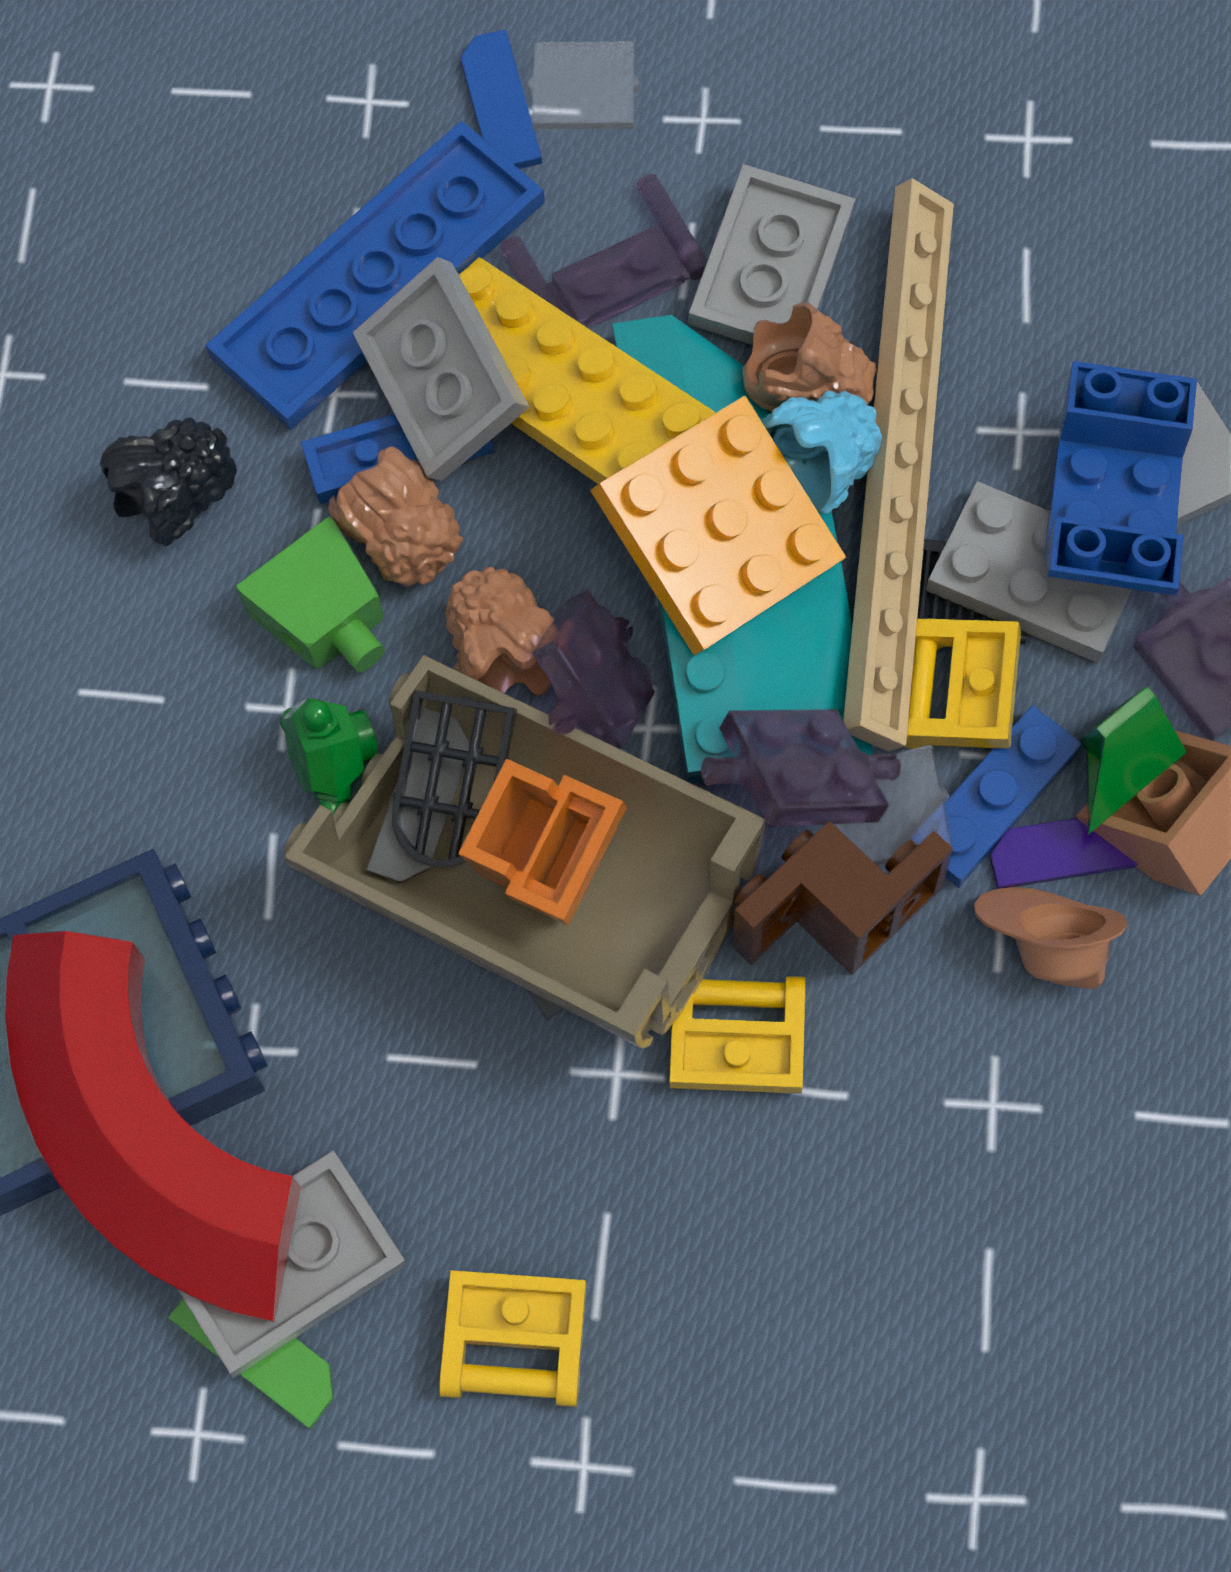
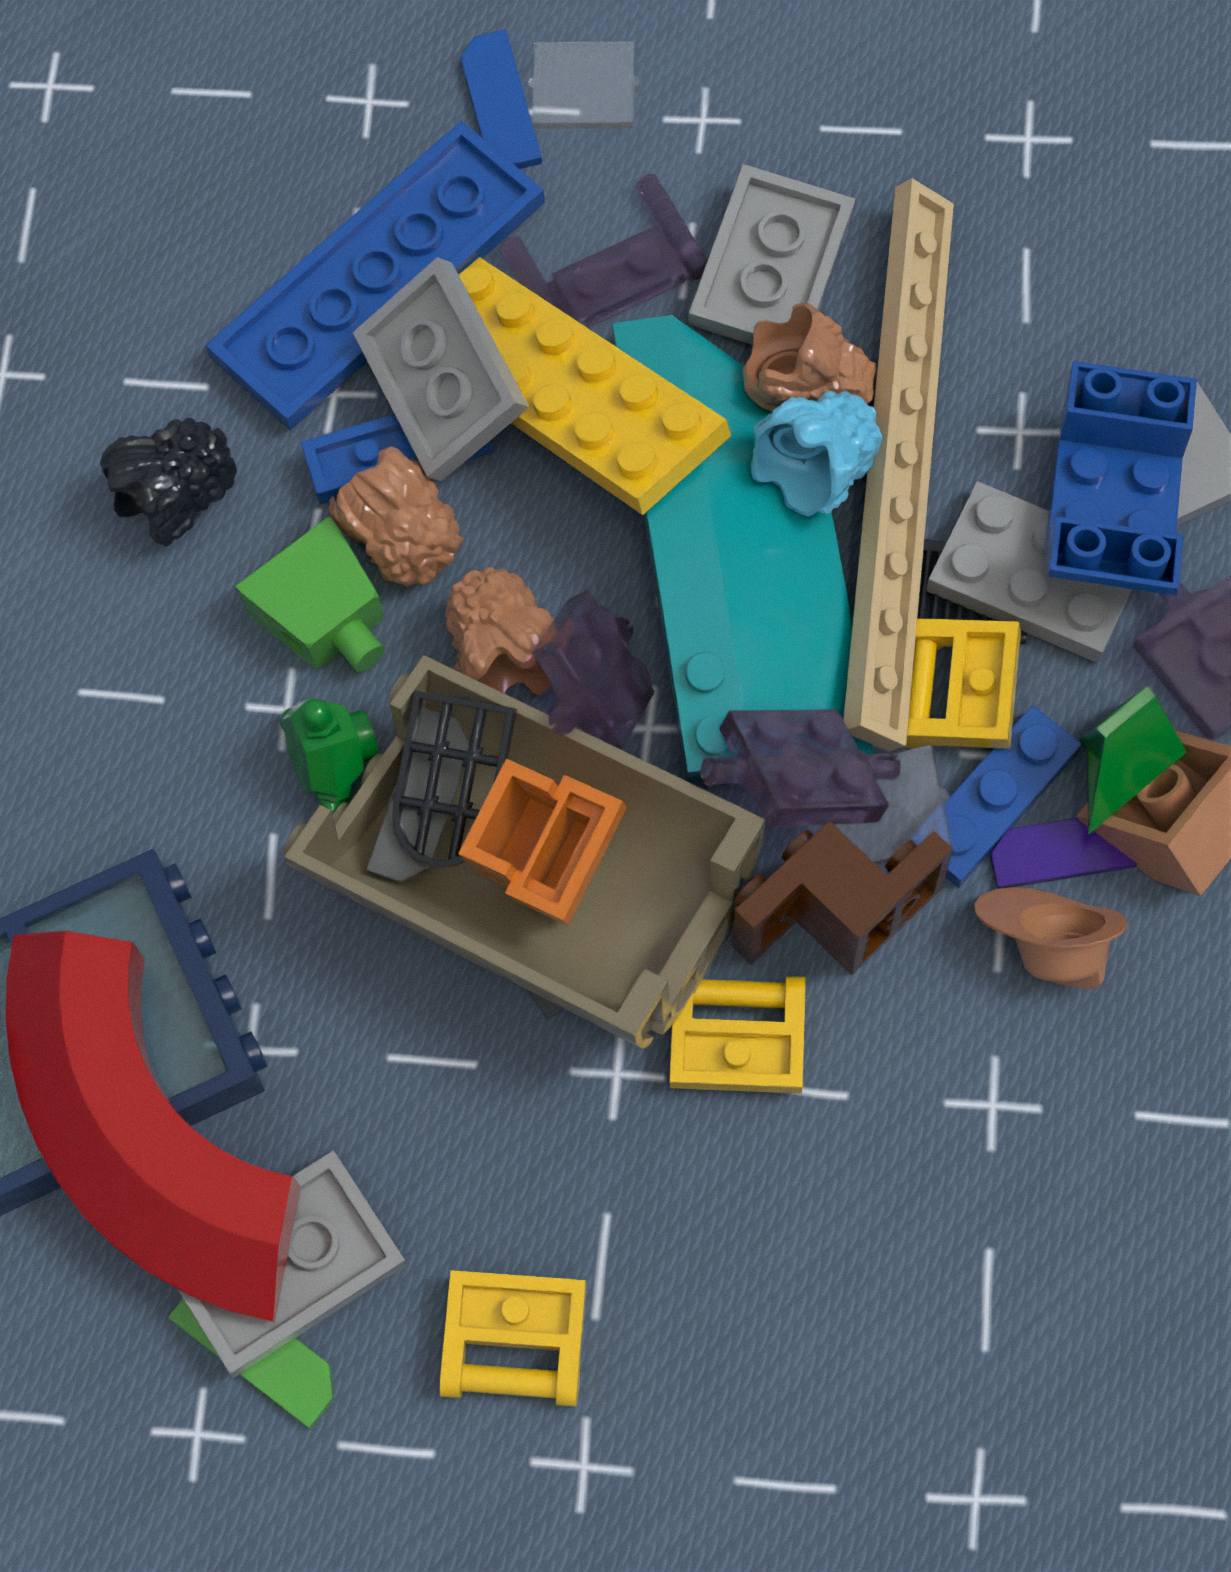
light orange plate [590,396,846,655] -> none

